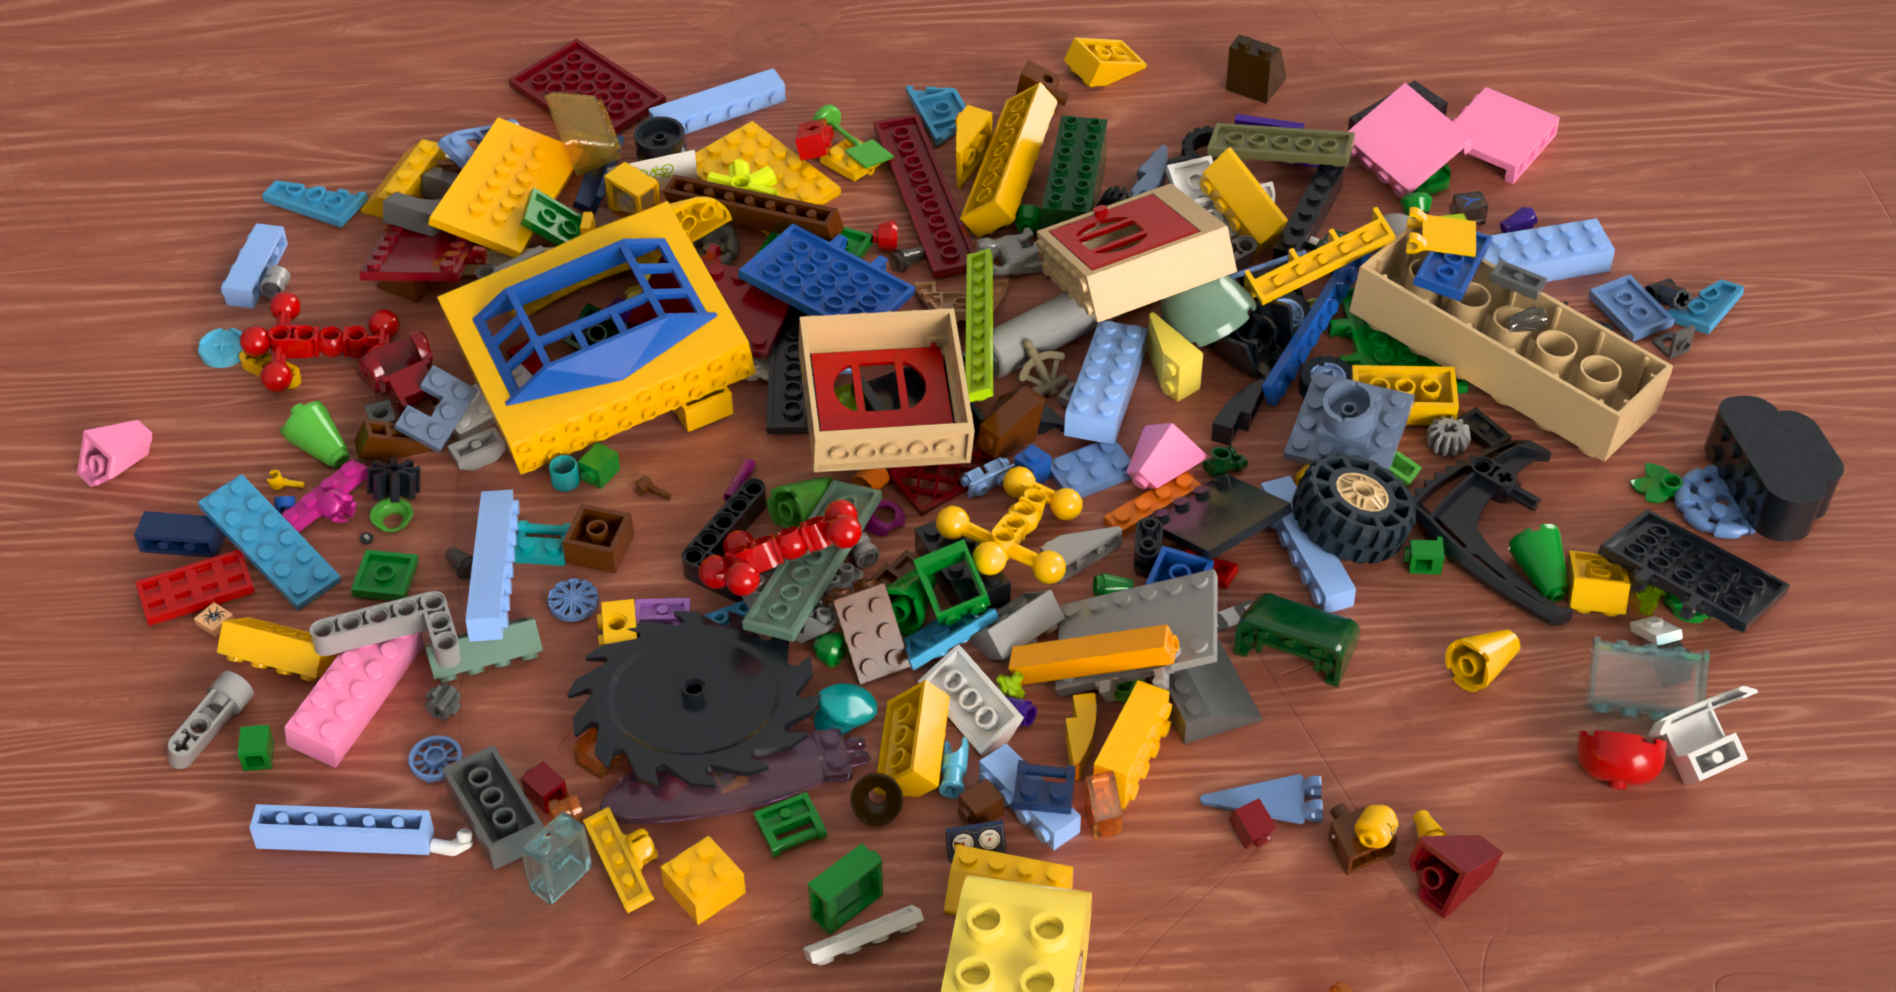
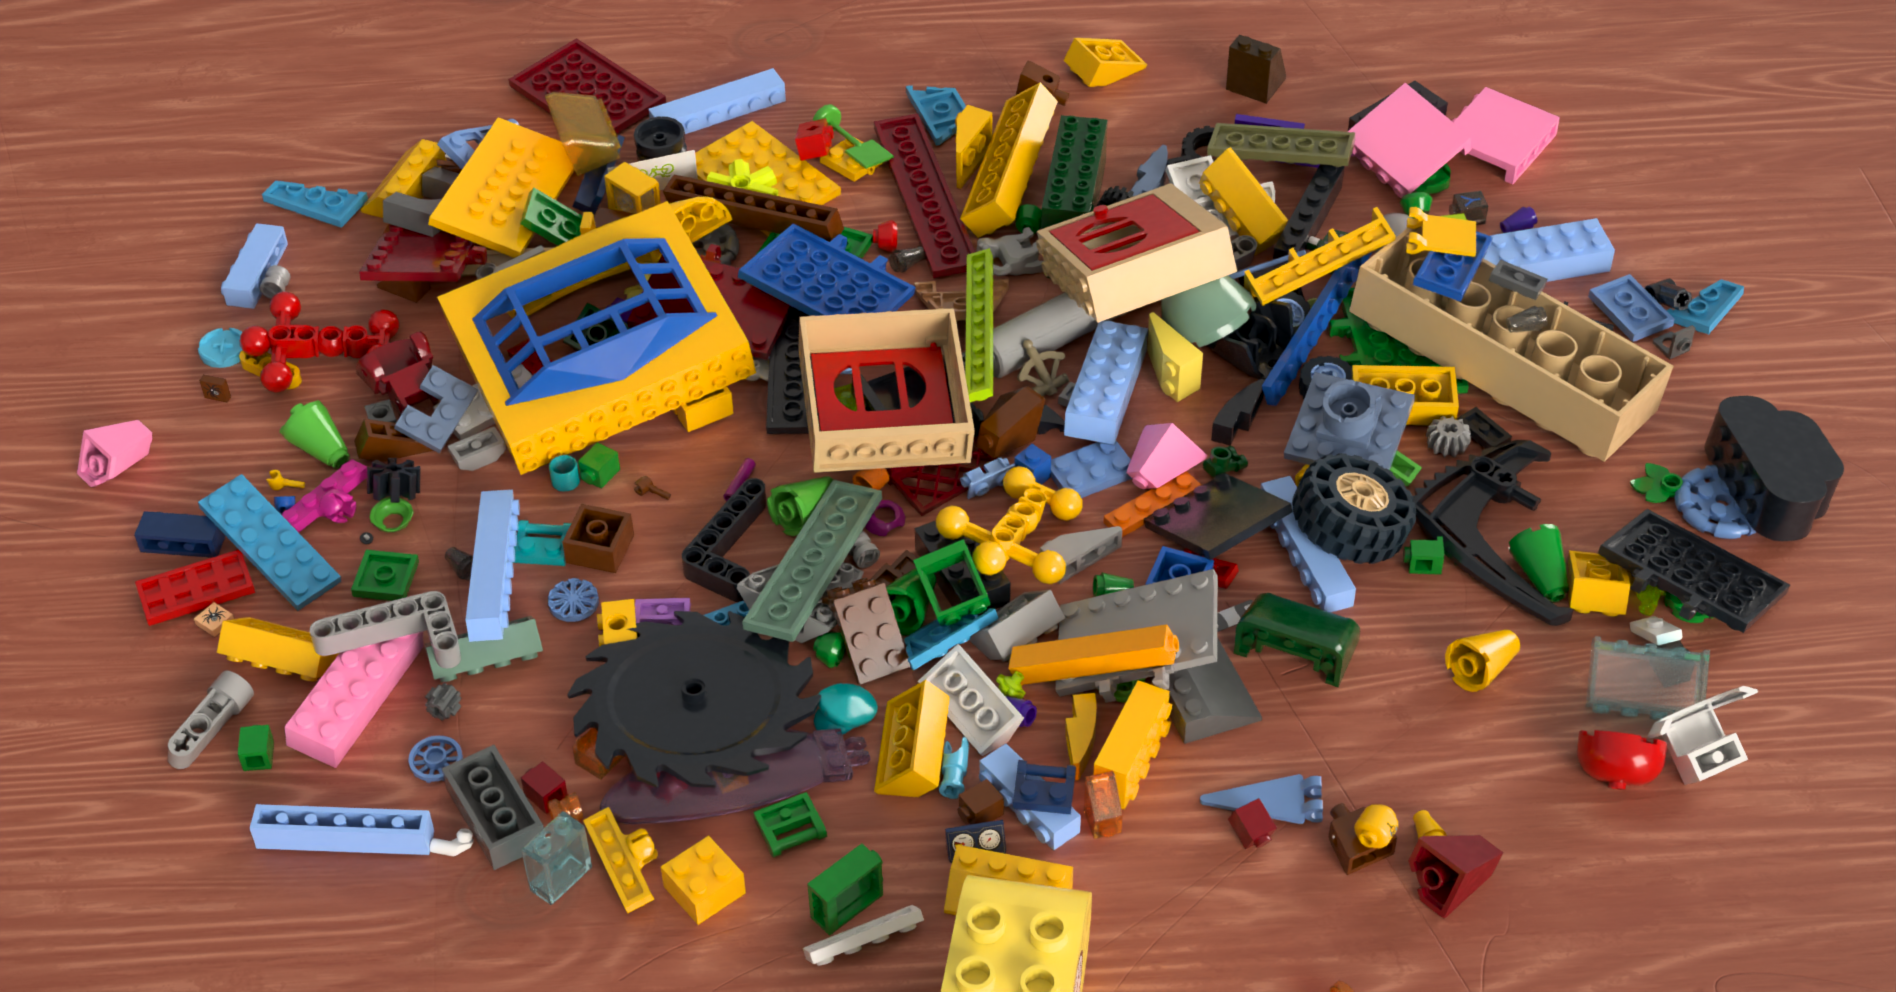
red piece [698,499,862,596] -> none
dark brown piece [850,773,903,826] -> none
black brick [1133,517,1163,578] -> none
none -> reddish brown tile [199,374,231,403]

